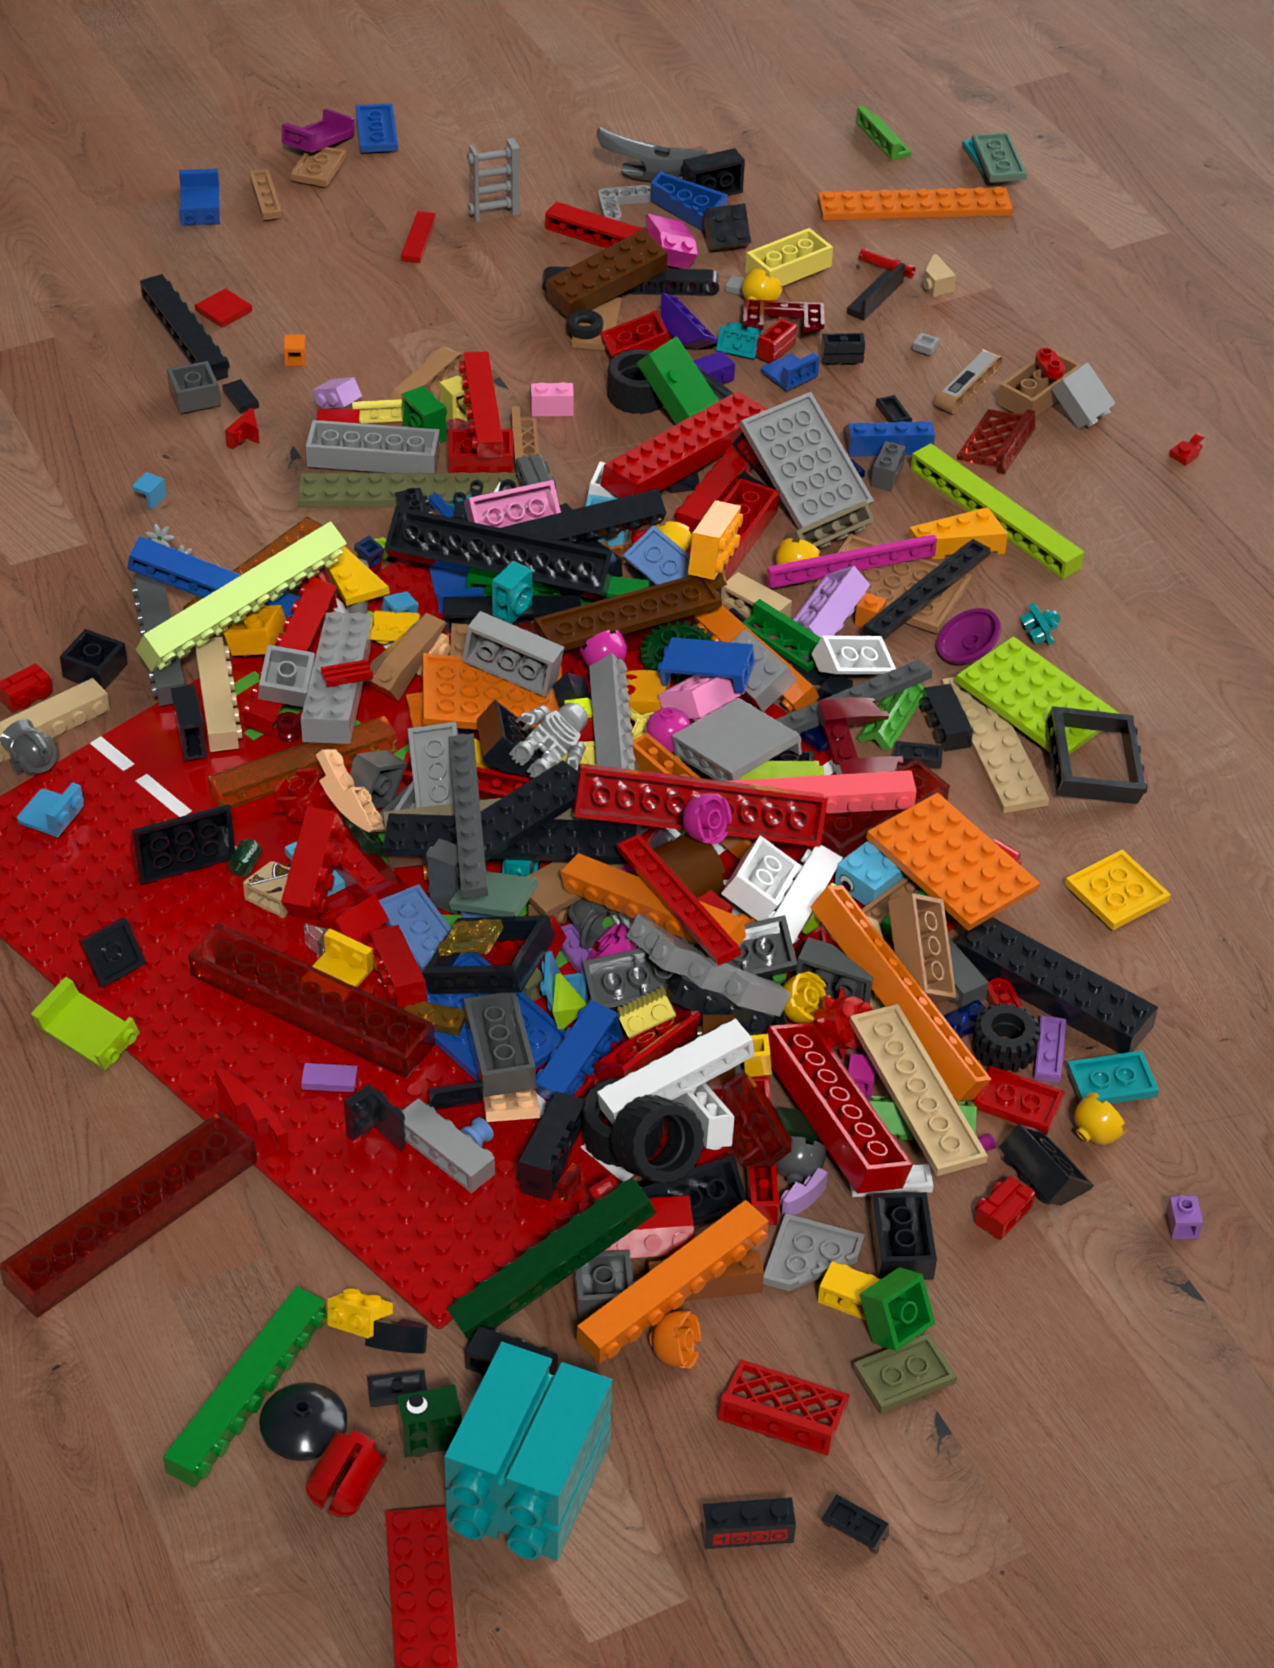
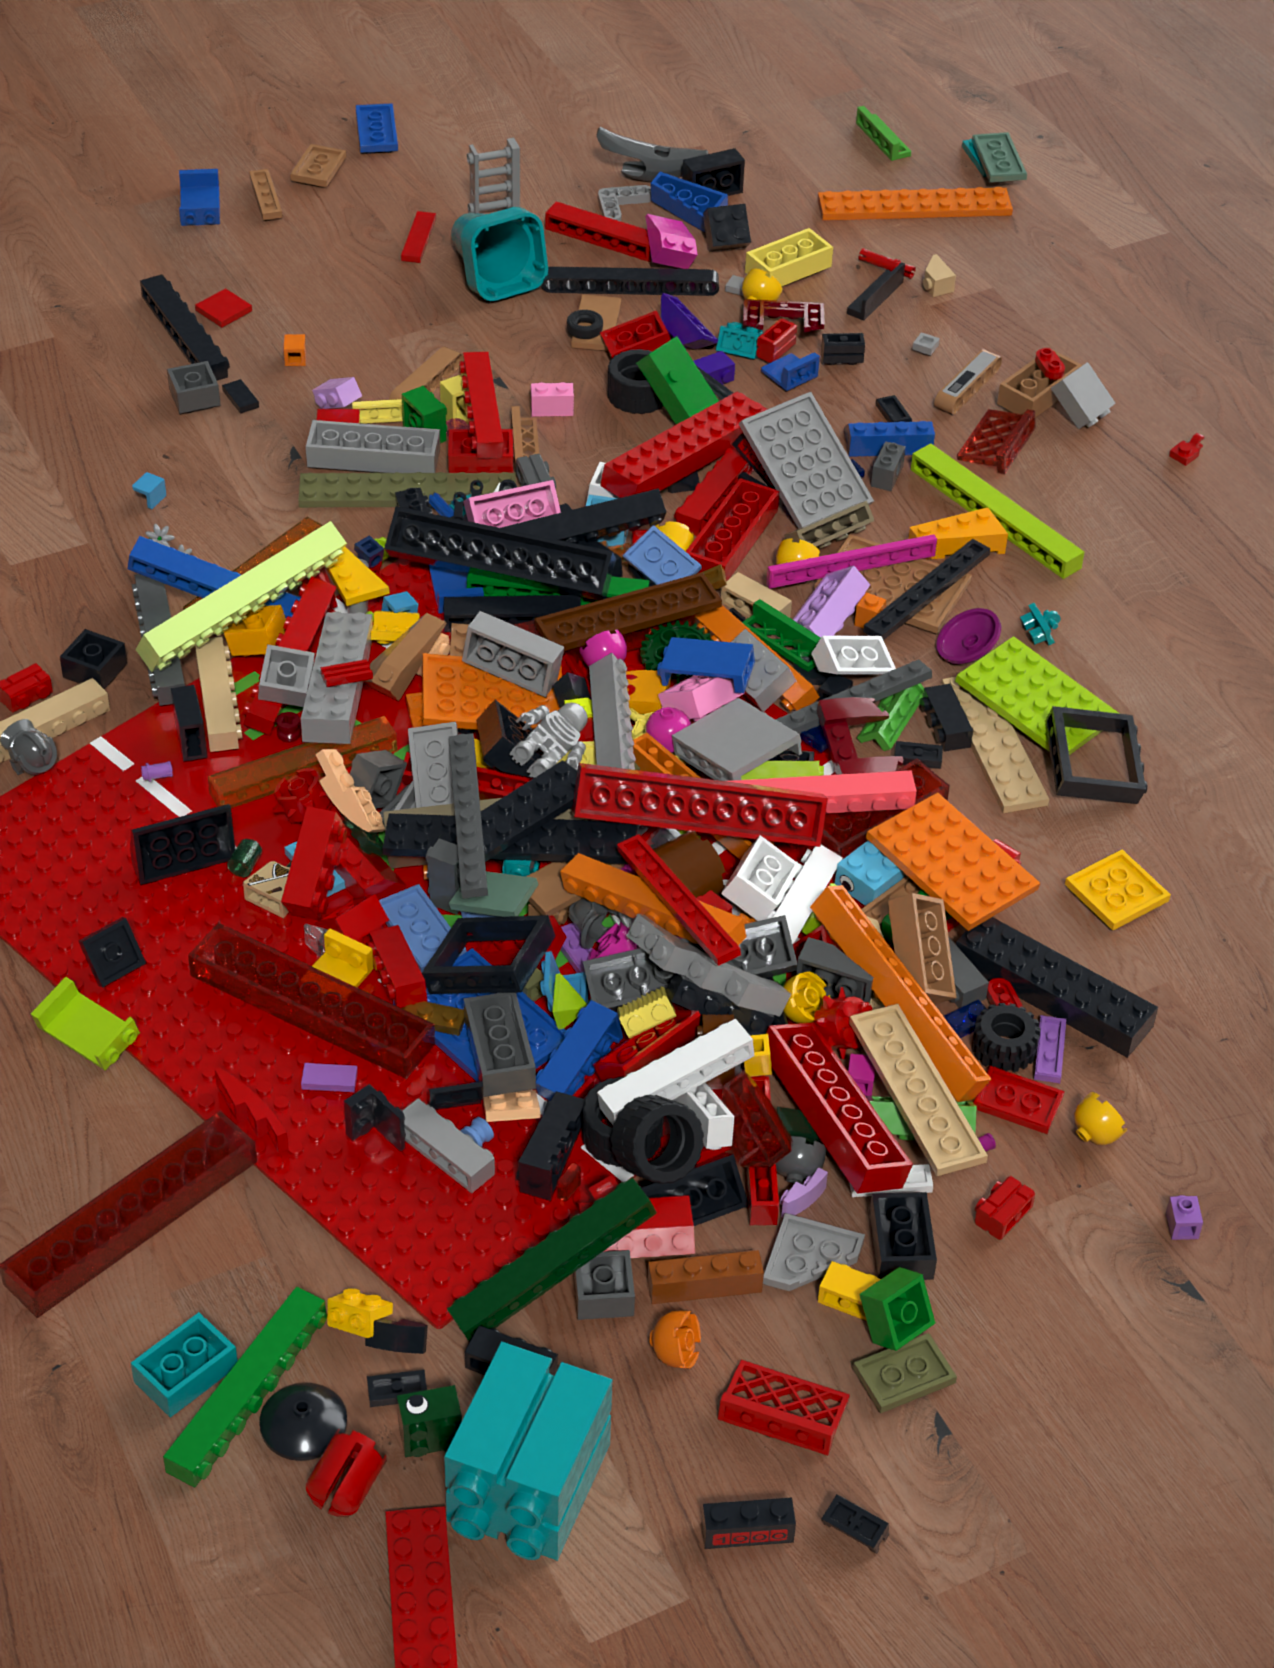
dark azure bracket [17,782,84,838] -> none
red slope [225,408,260,450] -> none
magenta panel [282,108,355,153] -> none
clear yellow plate [438,919,504,956] -> none
teal brick [492,561,533,624] -> none
reddish brown brick [546,229,668,318] -> none
orange brick [577,1200,769,1364] -> none
dark pink cylinder [683,793,732,845] -> none
light orange brick [688,501,743,580] -> none
black slope [998,1124,1094,1206] -> none
teal plate [1066,1051,1159,1104] -> none
none -> teal brick [131,1312,238,1418]
none -> medium lavender pin [141,761,173,782]
none -> teal cone [451,207,548,301]

